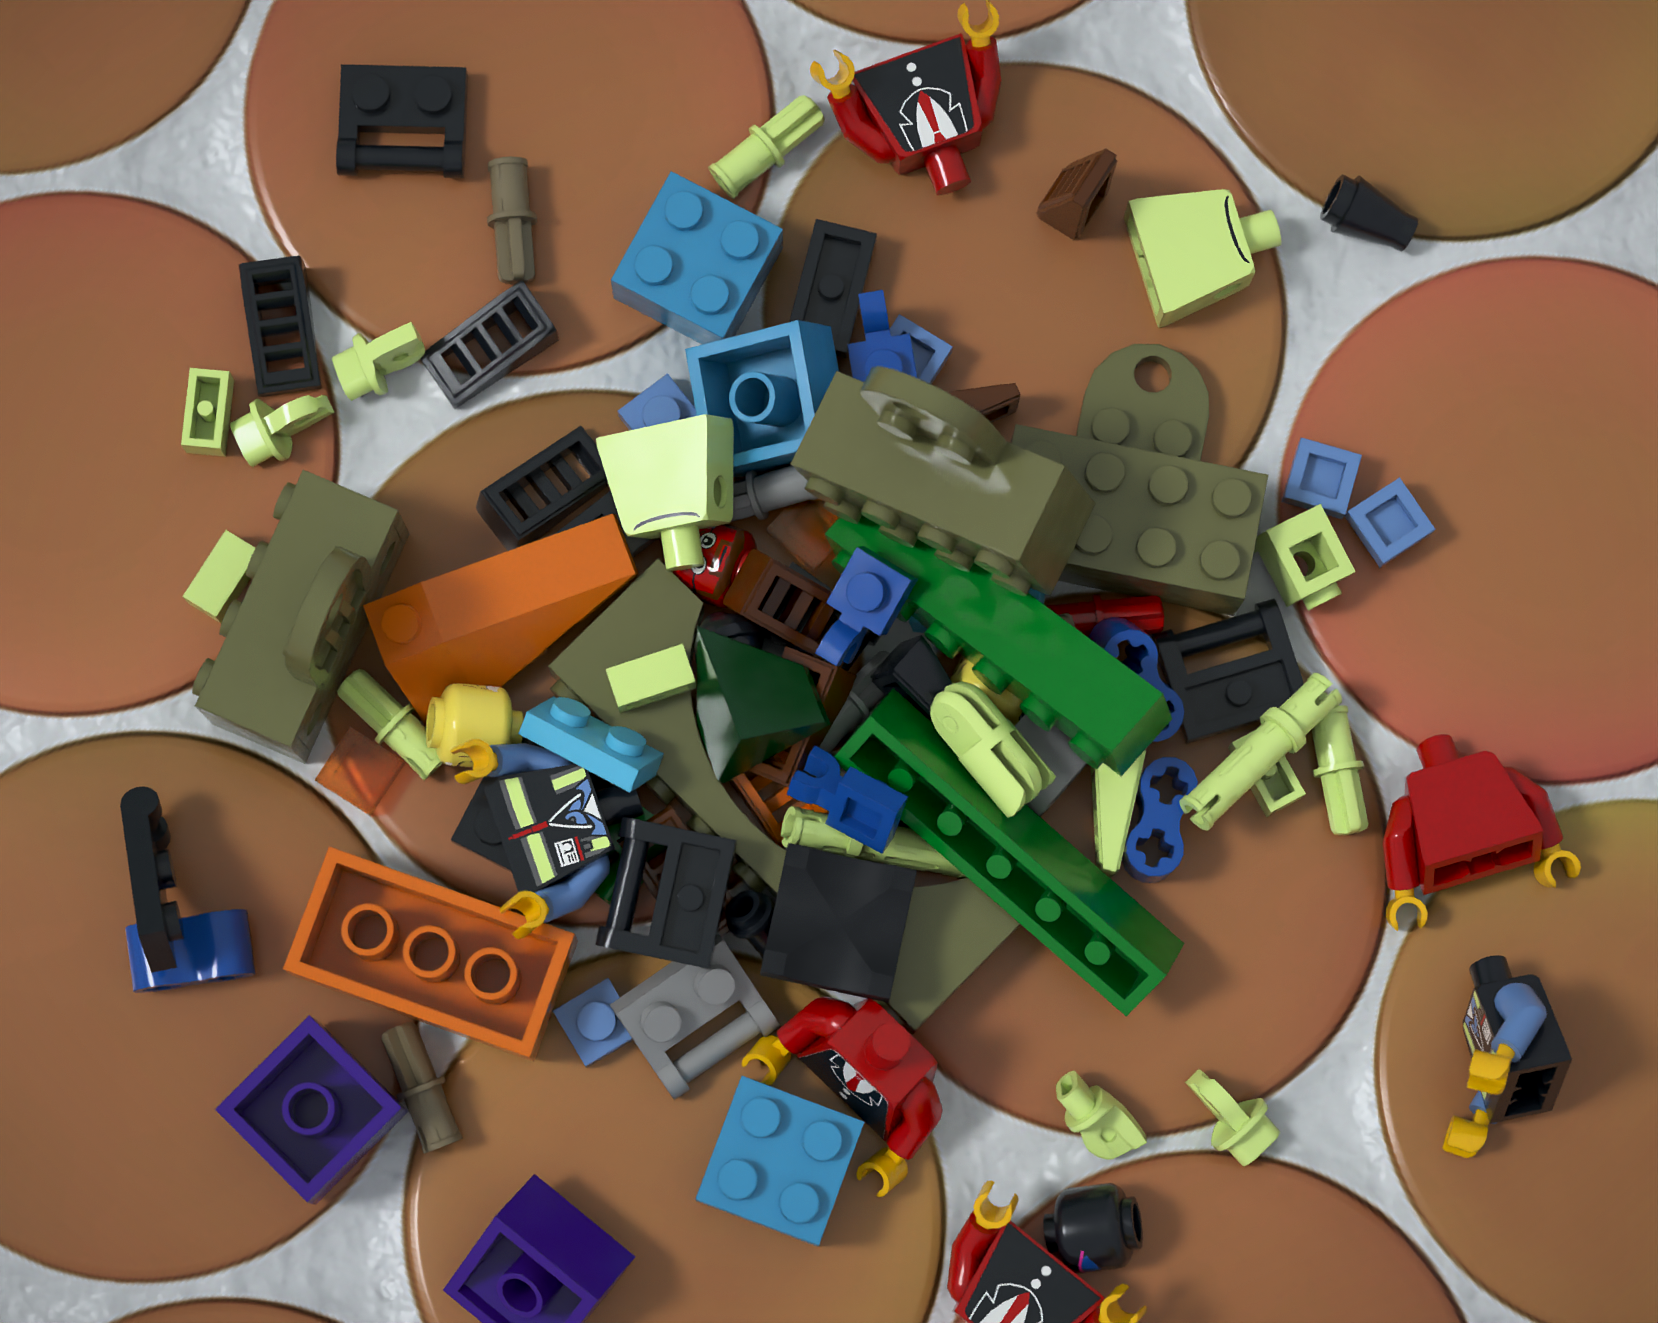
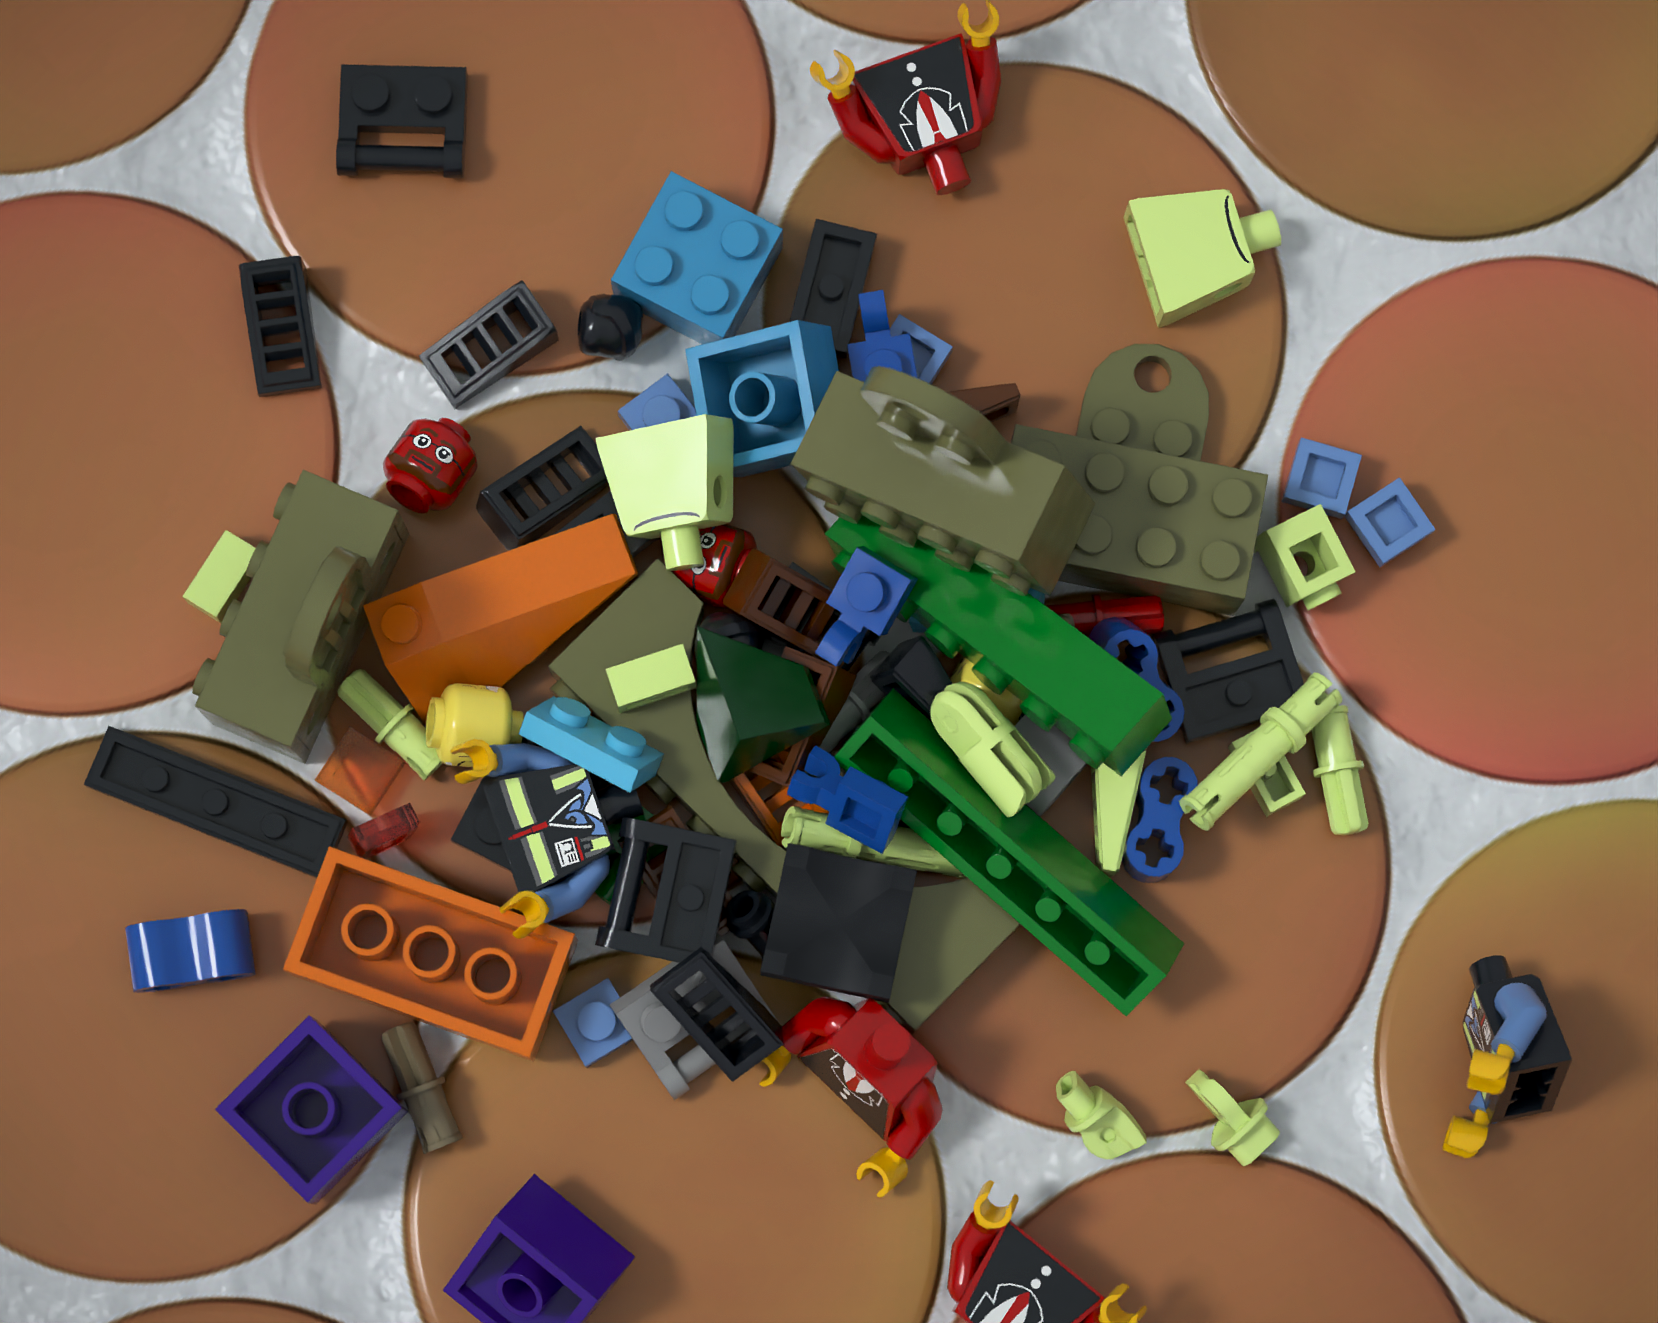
black plate [120,786,184,973] -> none
yellowish green piece [181,368,234,457] -> none
yellowish green piece [230,395,334,467] -> none
yellowish green piece [332,322,425,401] -> none
dark tan axle [487,157,537,285] -> none
dark azure brick [695,1076,864,1247] -> none
yellowish green axle [708,95,825,199] -> none
light grey axle [731,466,819,522] -> none
clear orange tile [767,499,839,574] -> none
reddish brown slope [1037,149,1118,240] -> none
black head [1043,1183,1143,1273] -> none
black cone [1320,174,1419,252] -> none
red torso [1382,734,1581,931] -> none
none -> black tile [84,726,348,878]
none -> clear red tile [347,803,420,859]
none -> red head [383,418,478,514]
none -> black piece [578,294,643,361]
none -> black slope [650,947,784,1082]

